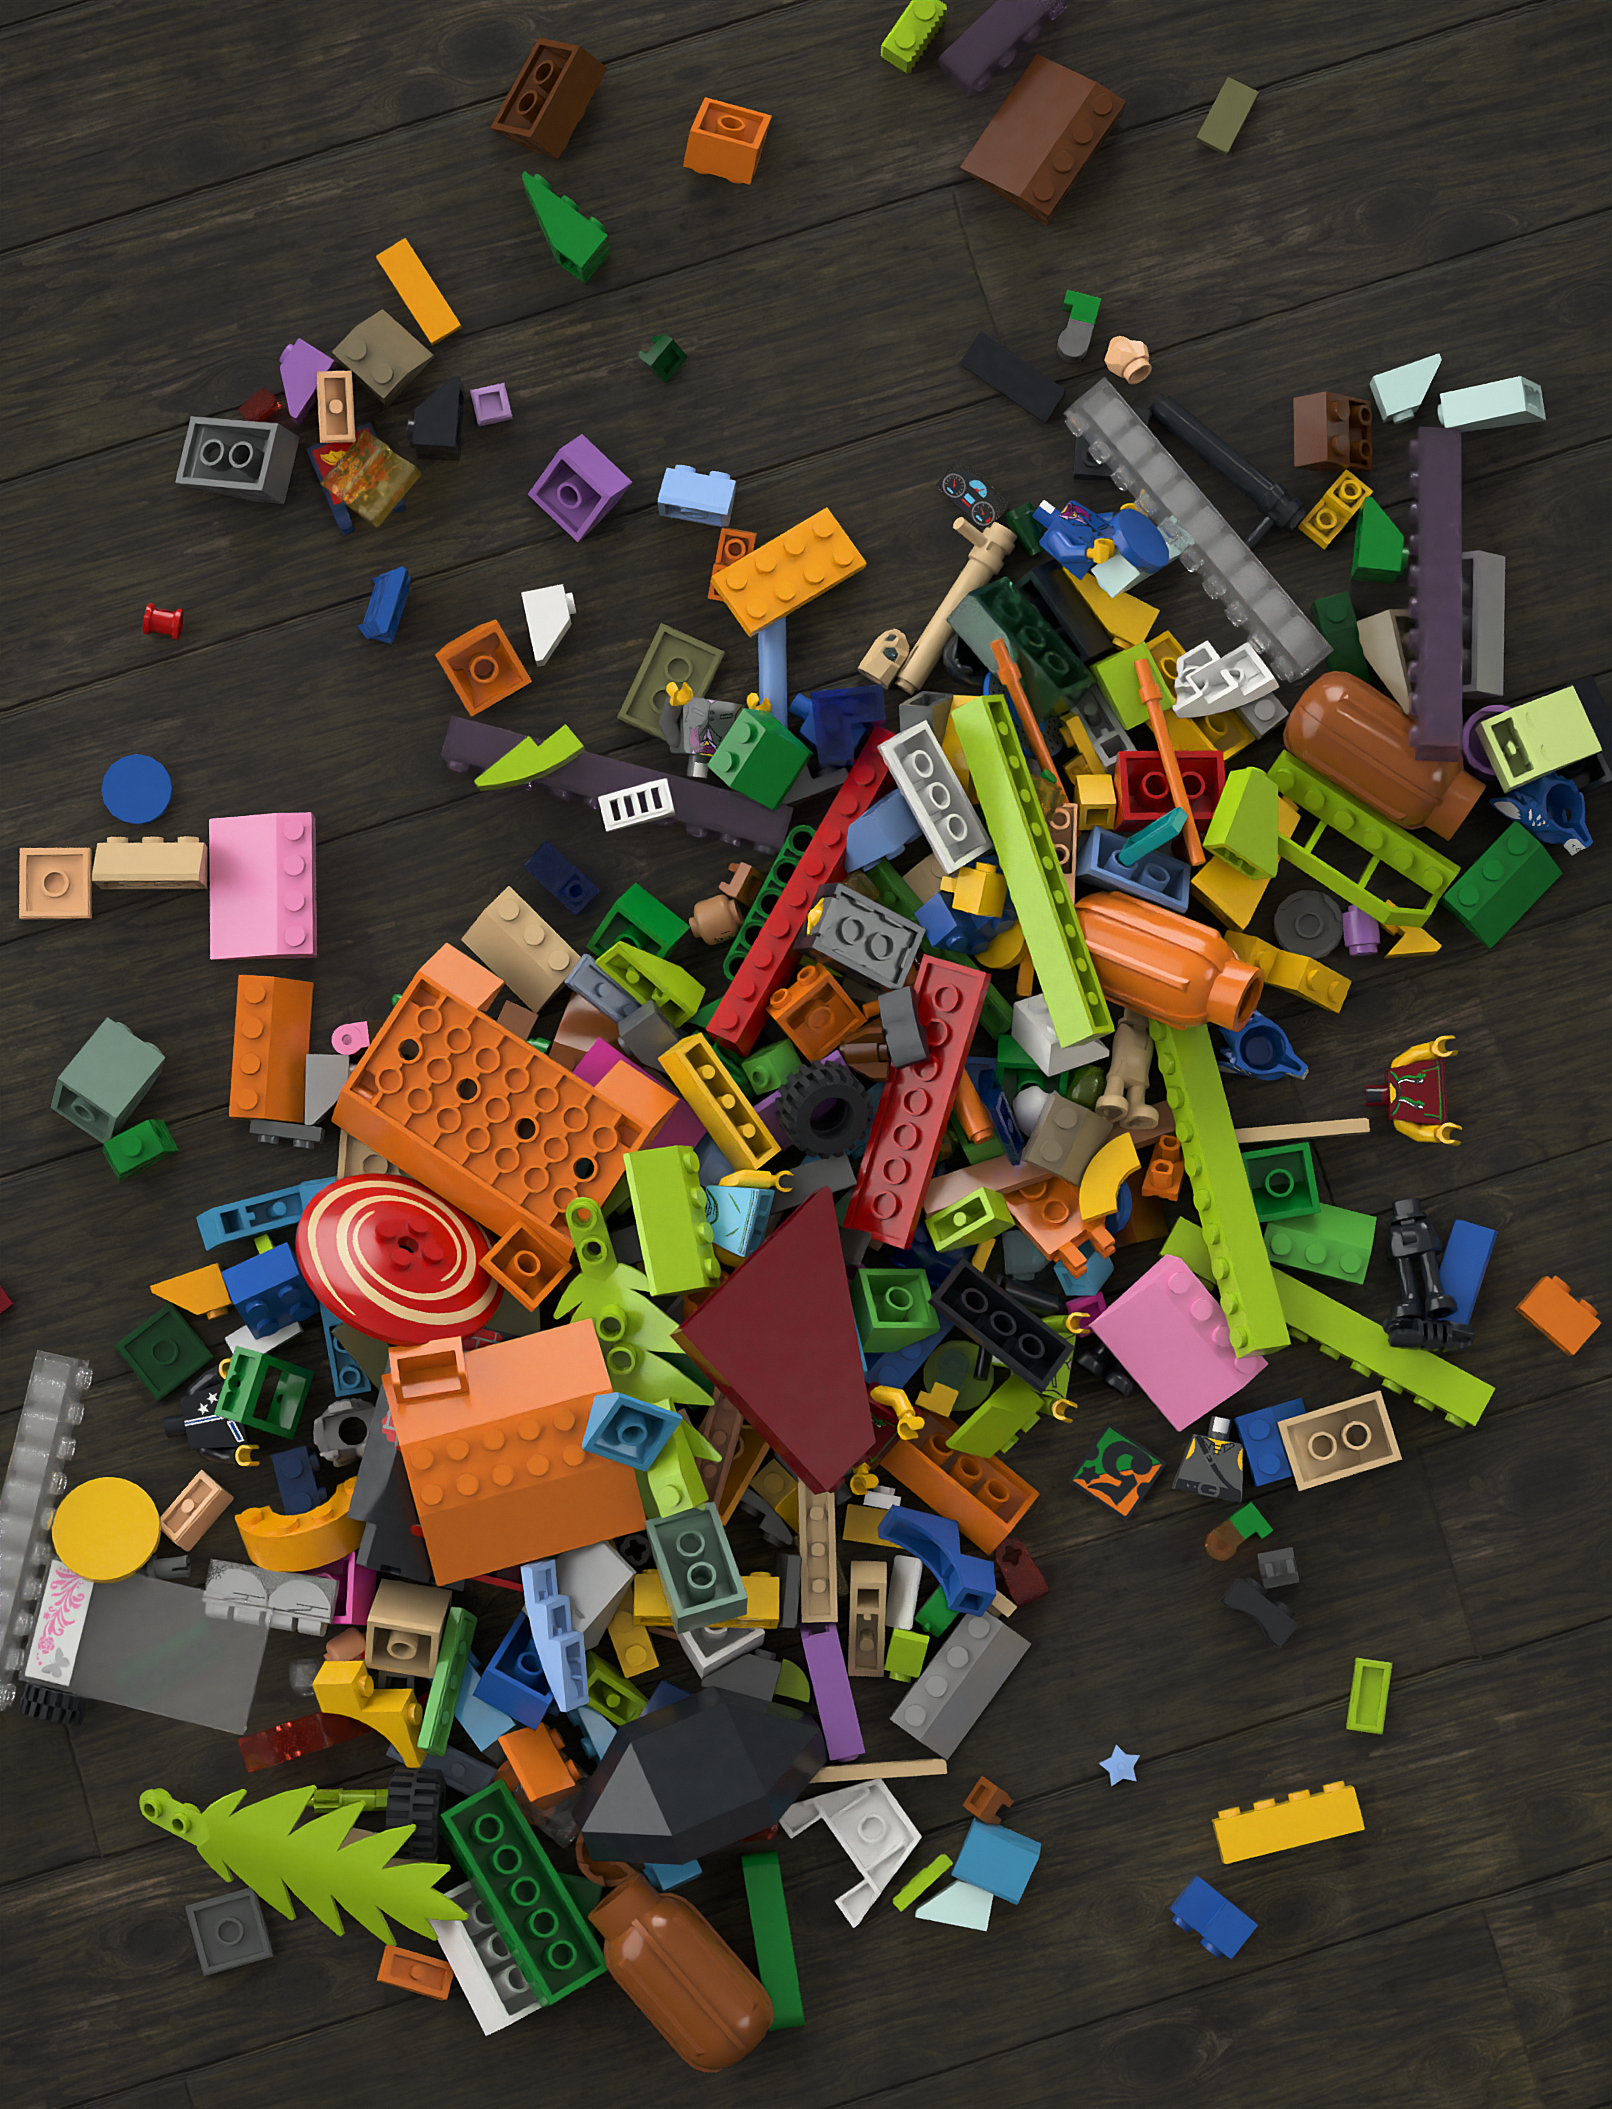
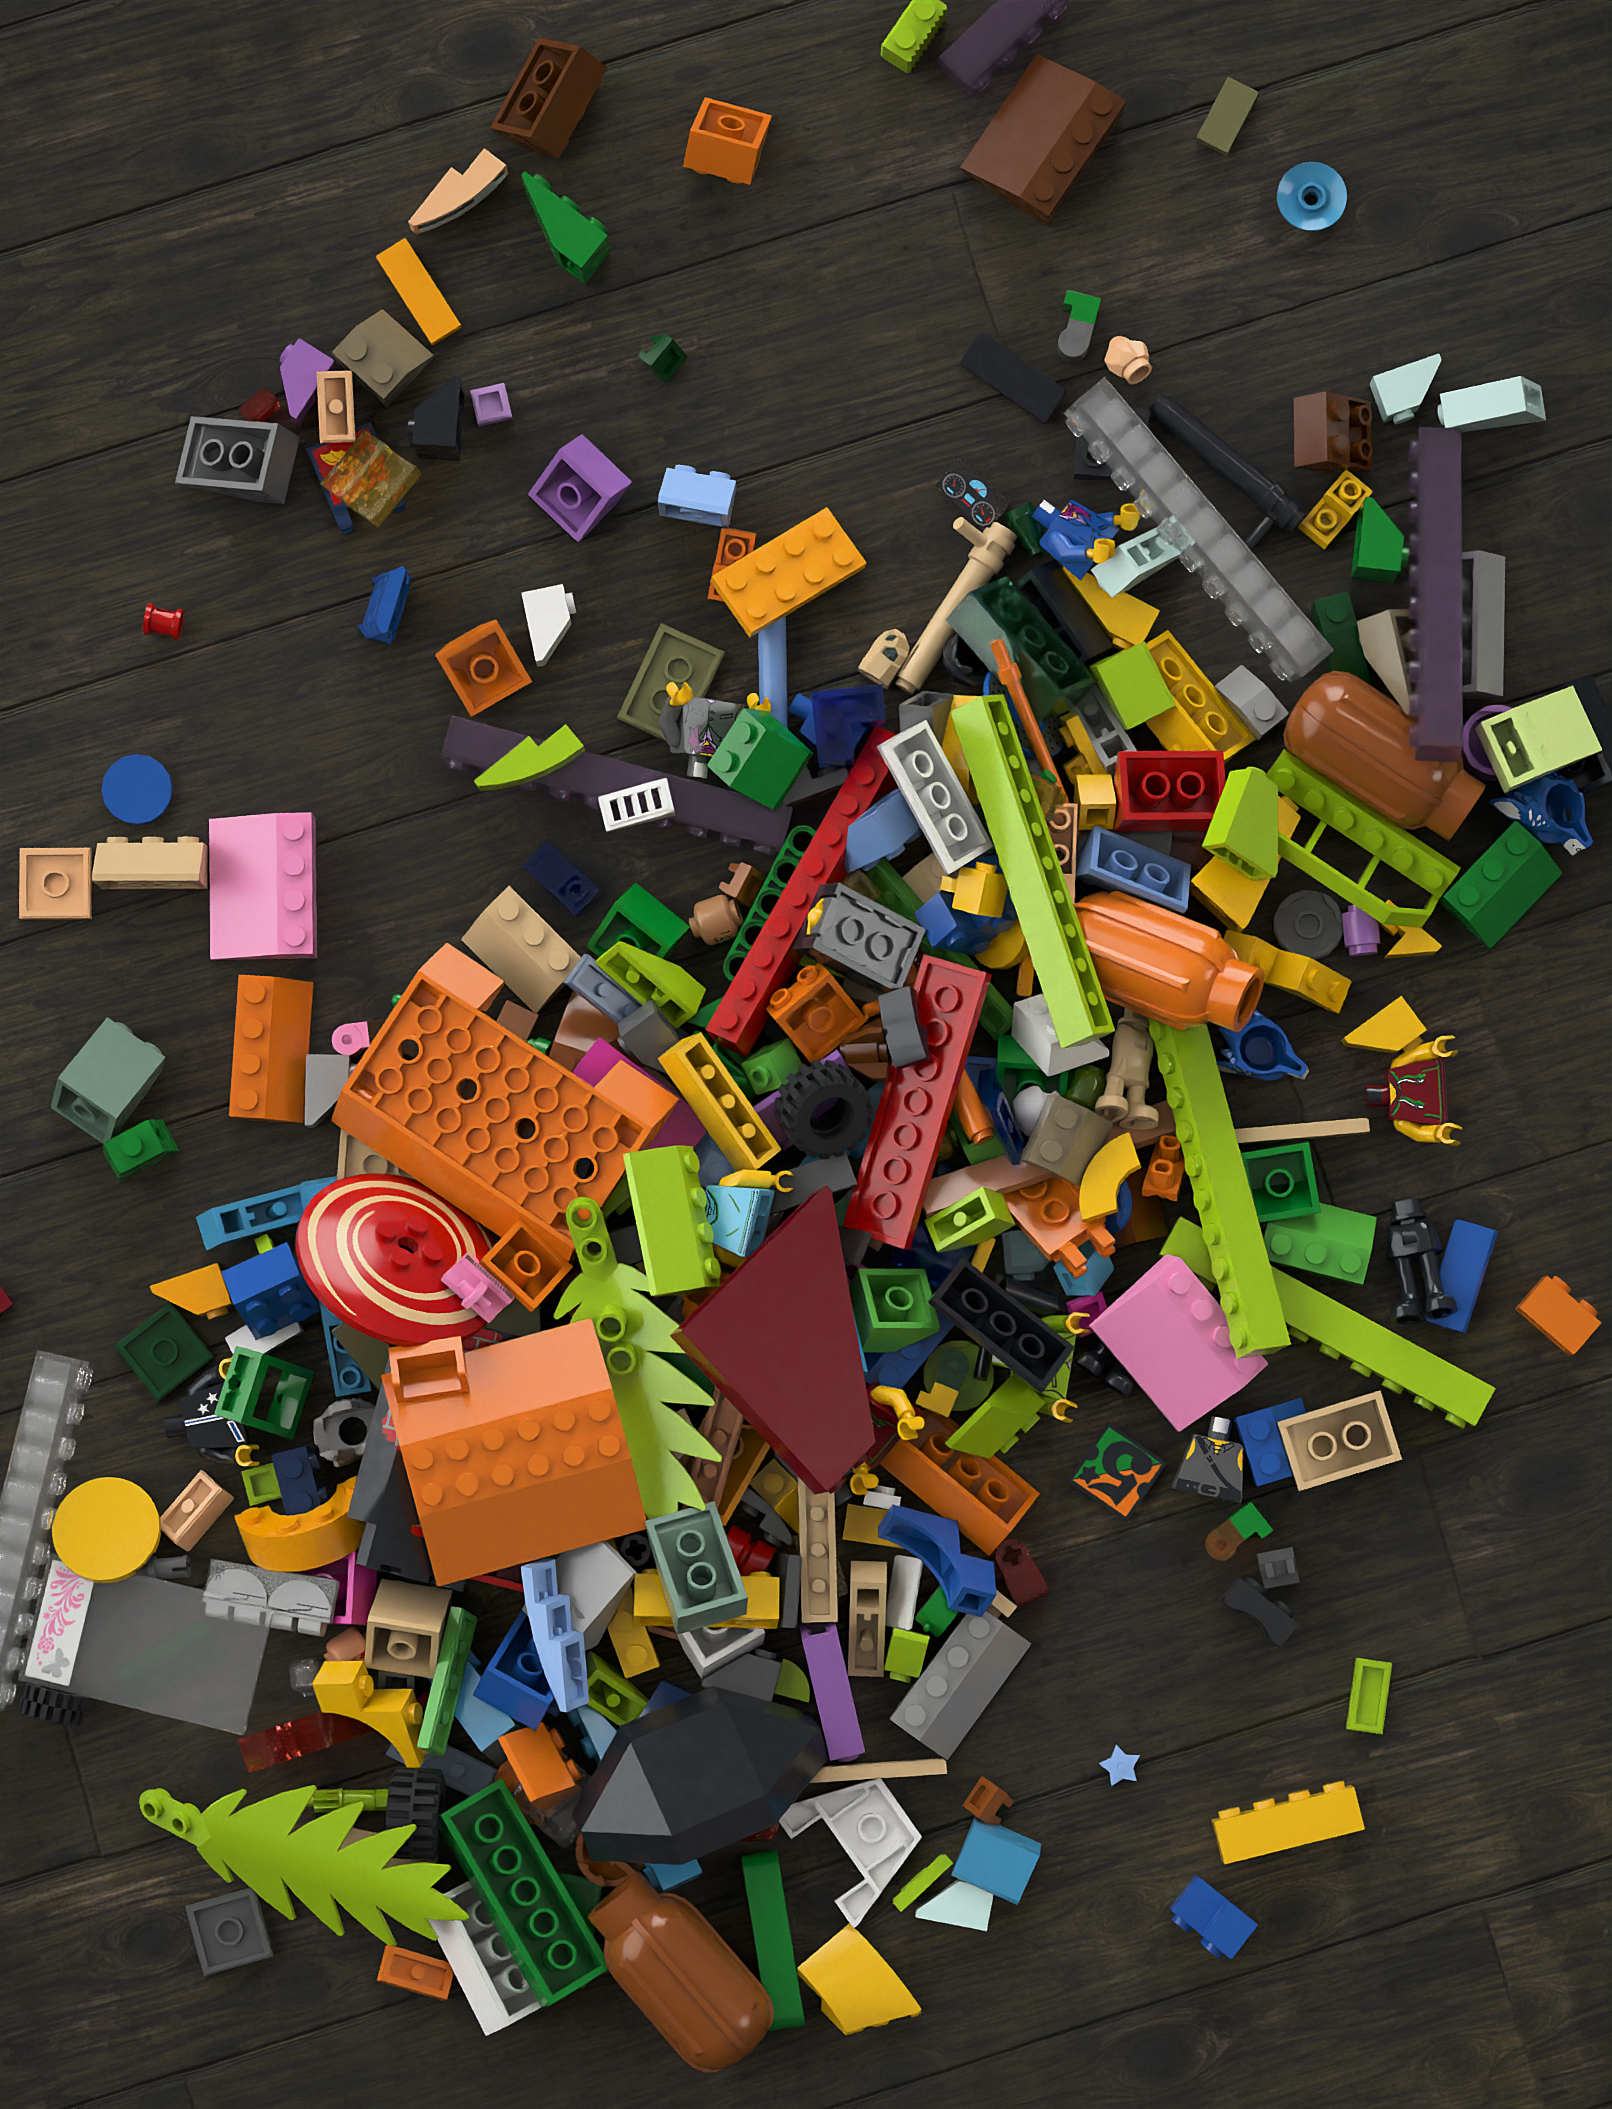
dark grey plate [249,1118,325,1149] -> none
dark azure slope [582,1392,682,1472] -> none
lime slope [647,1397,709,1518] -> none
blue tile [1110,508,1169,574] -> none
teal tile [1119,807,1188,867] -> none
orange bar [1134,659,1206,866] -> none
white slope [1173,640,1279,718] -> none
black hinge [1382,1317,1476,1352] -> none
none -> lime tile [241,1463,282,1506]
none -> light nougat slope [408,149,508,234]
none -> bright pink hips [441,1253,515,1323]
none -> red wheel [726,1525,777,1576]
none -> yellow slope [797,1923,921,2035]
none -> dark azure dish [1277,162,1347,231]
none -> yellow slope [1341,996,1427,1054]

